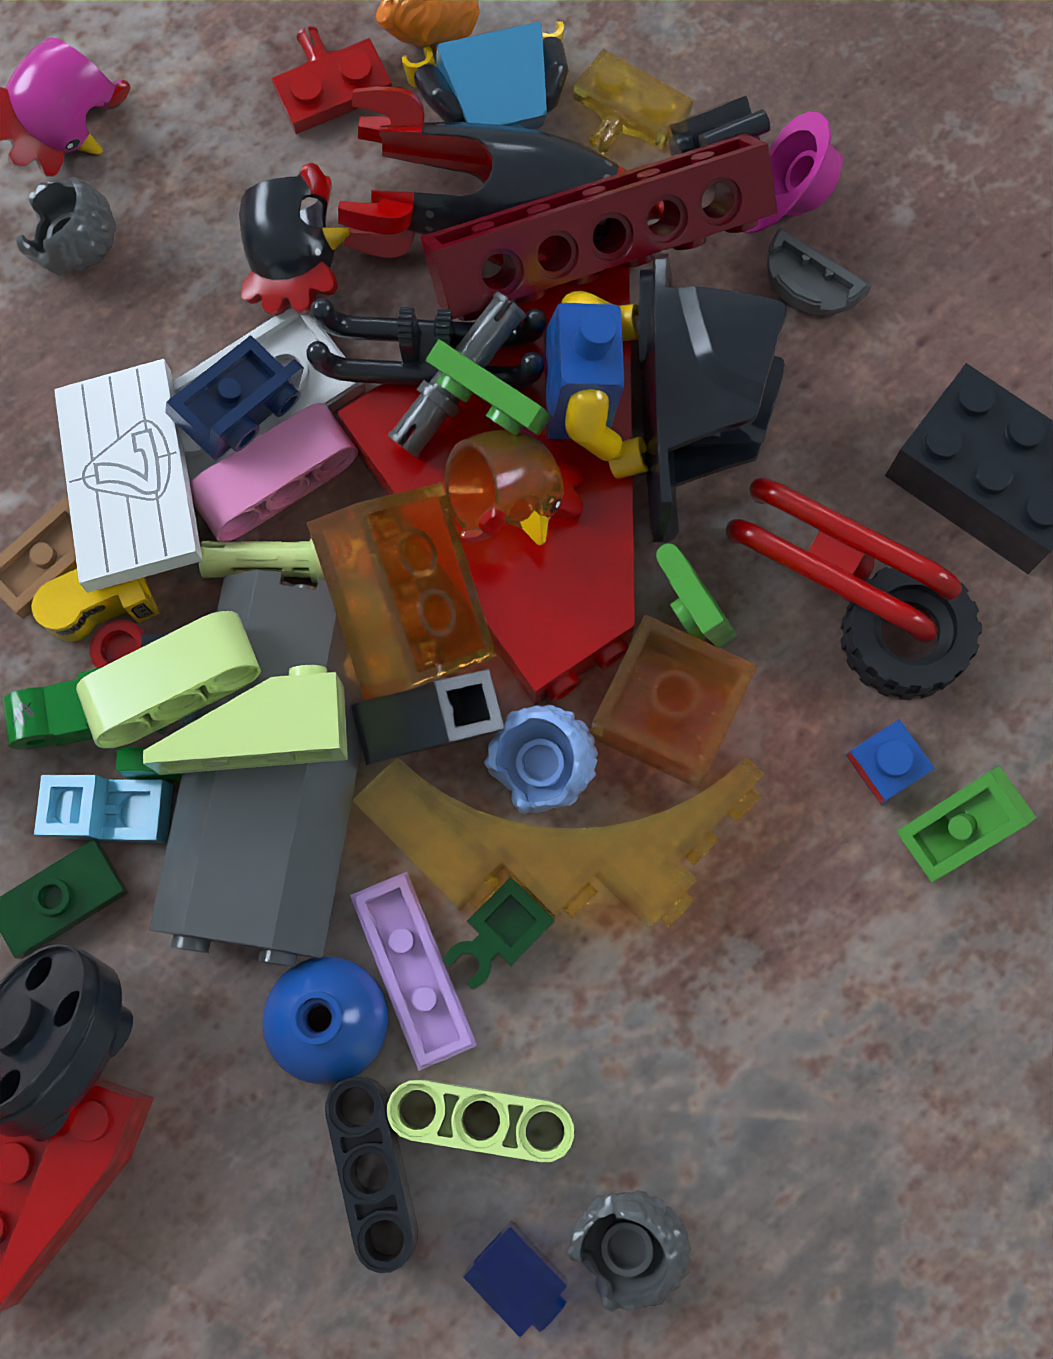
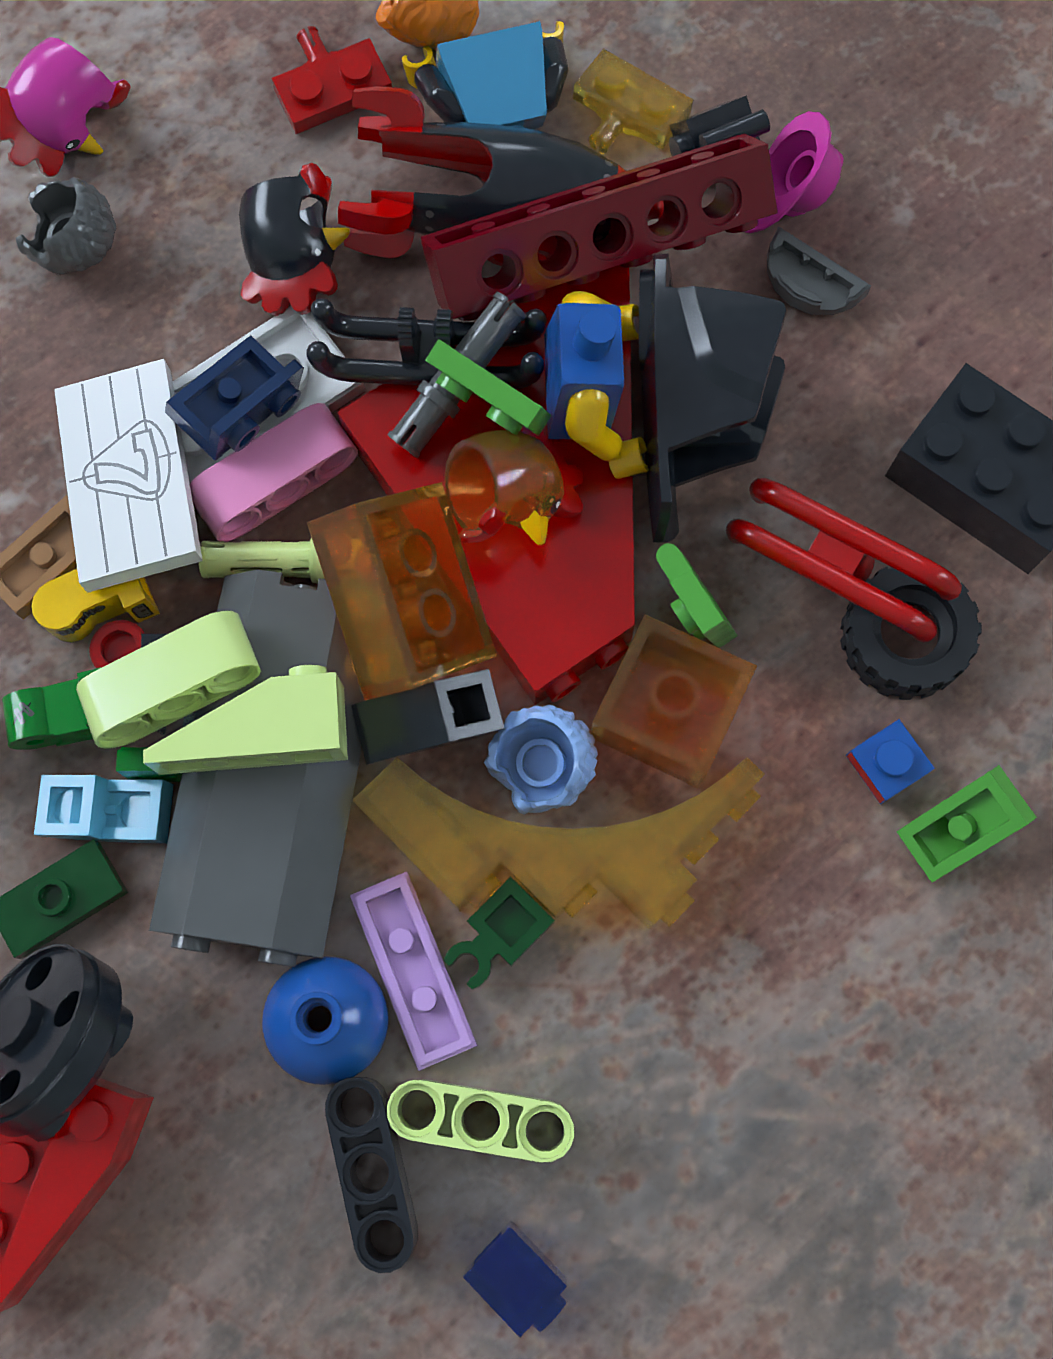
dark grey hair [567,1190,691,1312] -> none

